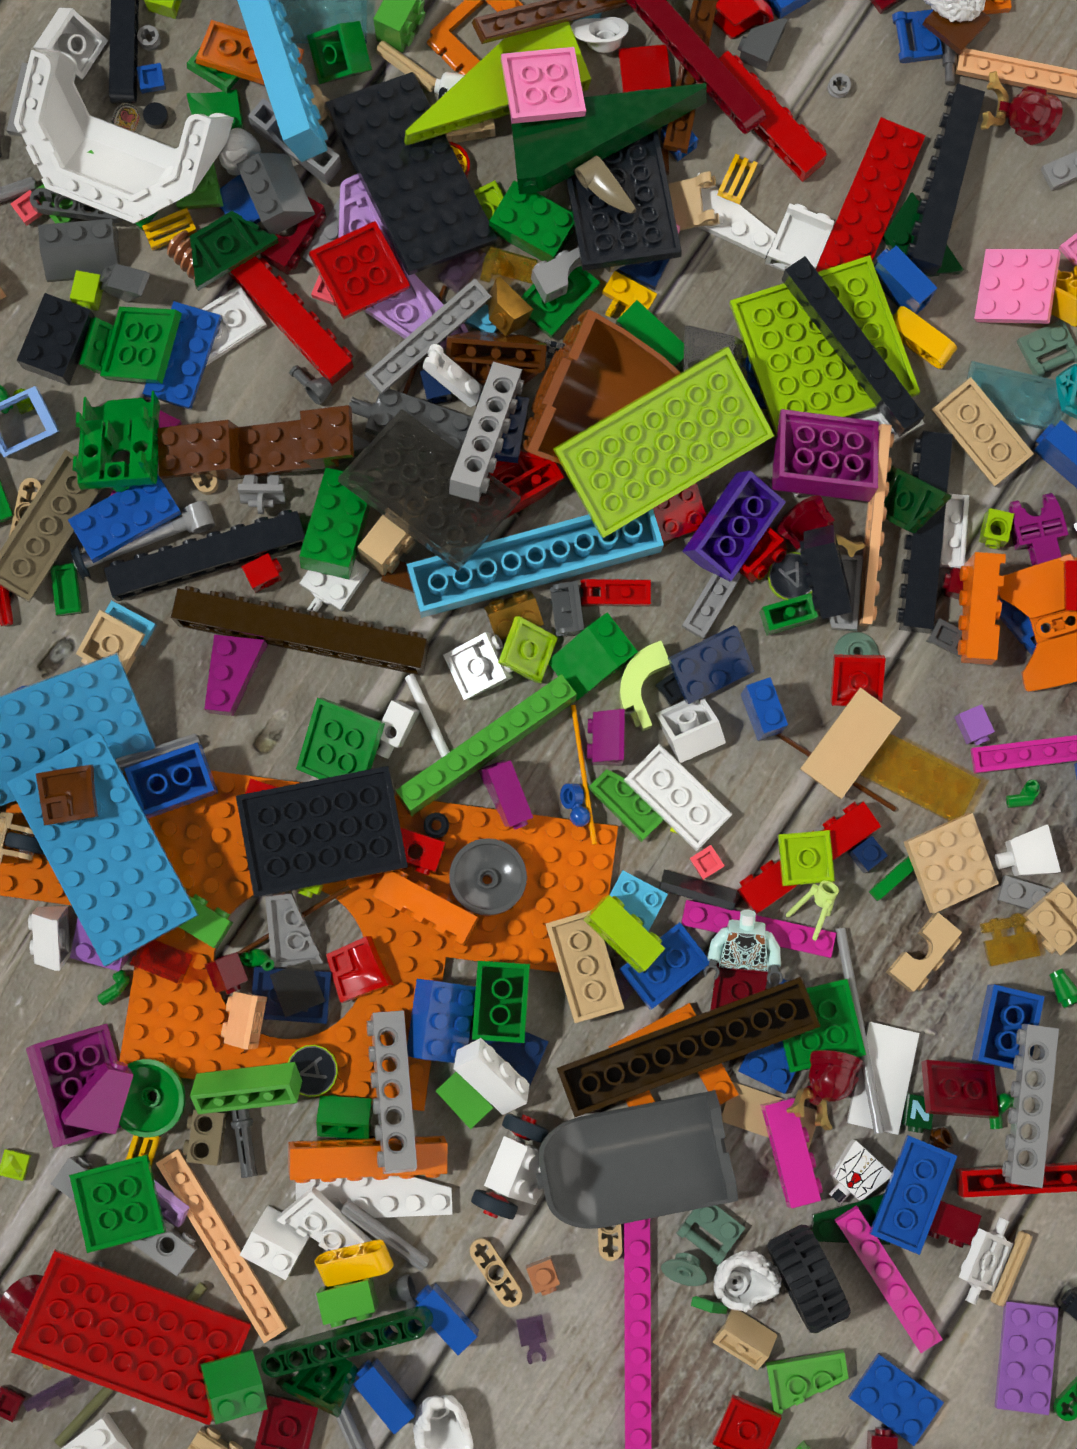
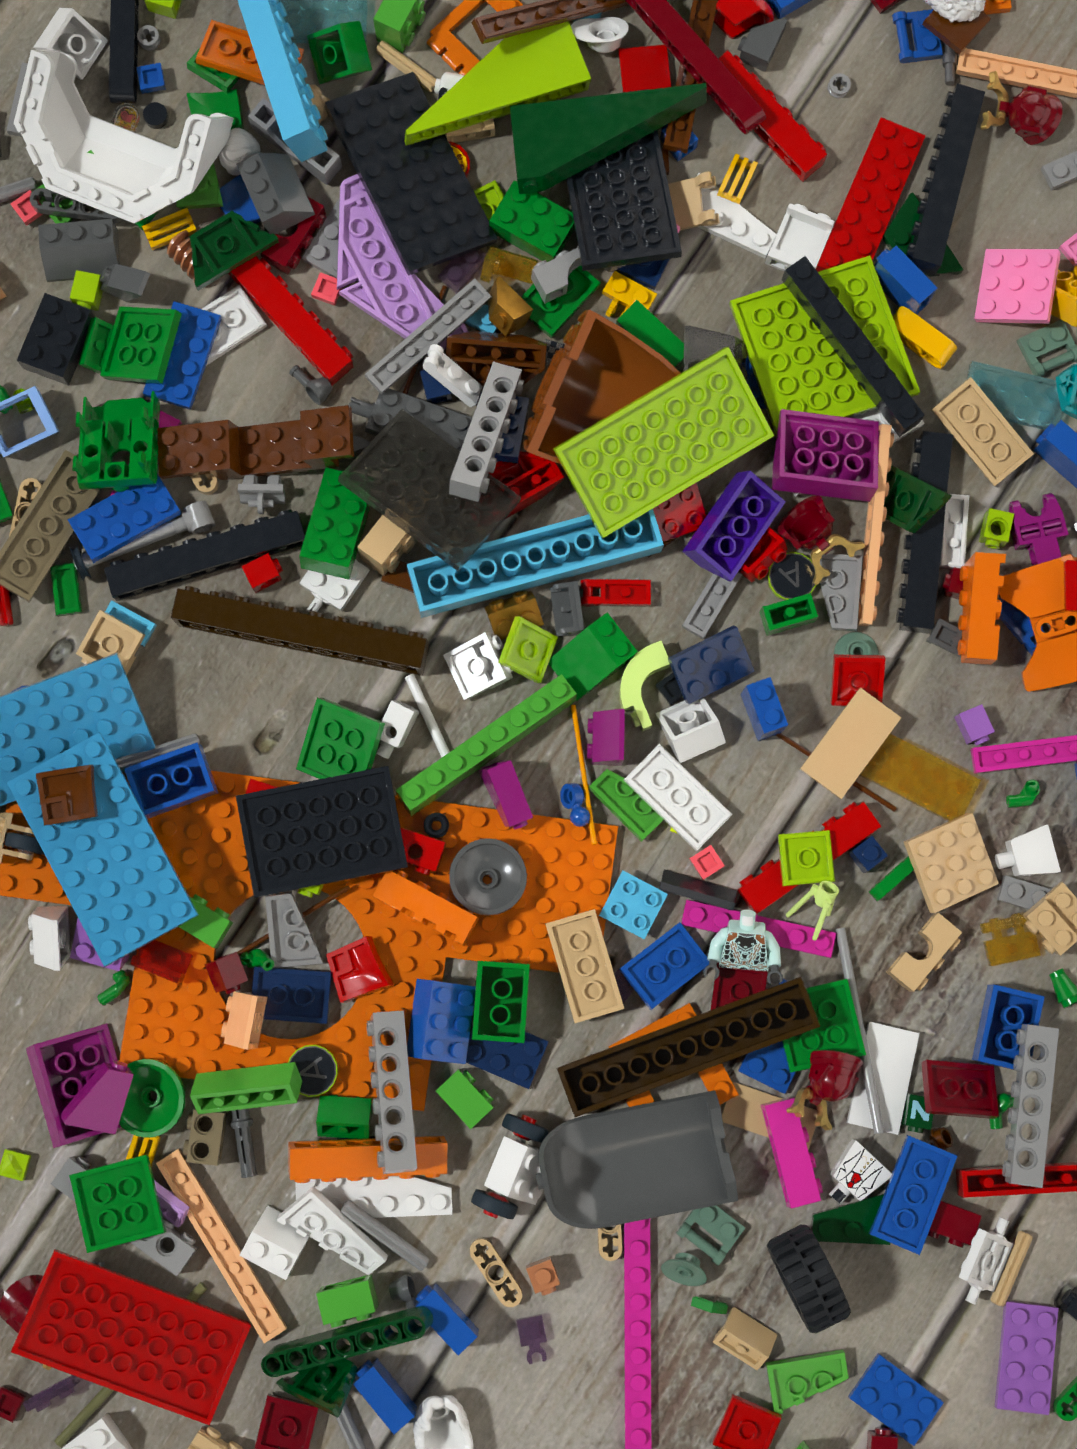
green slope [200,1349,268,1425] -> none
magenta wedge [204,634,268,716] -> none
clear smoke piece [270,960,326,1017] -> none
red plate [309,221,410,319] -> none
yellow beam [314,1239,394,1287] -> none
white brick [454,1038,530,1115] -> none
bright pink plate [501,47,586,124] -> none
dark tan piece [575,156,636,213] -> none
lime brick [583,895,665,973] -> none
white hair [714,1250,782,1312] -> none
black brick [800,525,852,619] -> none
dark pink plate [835,1205,943,1353] -> none

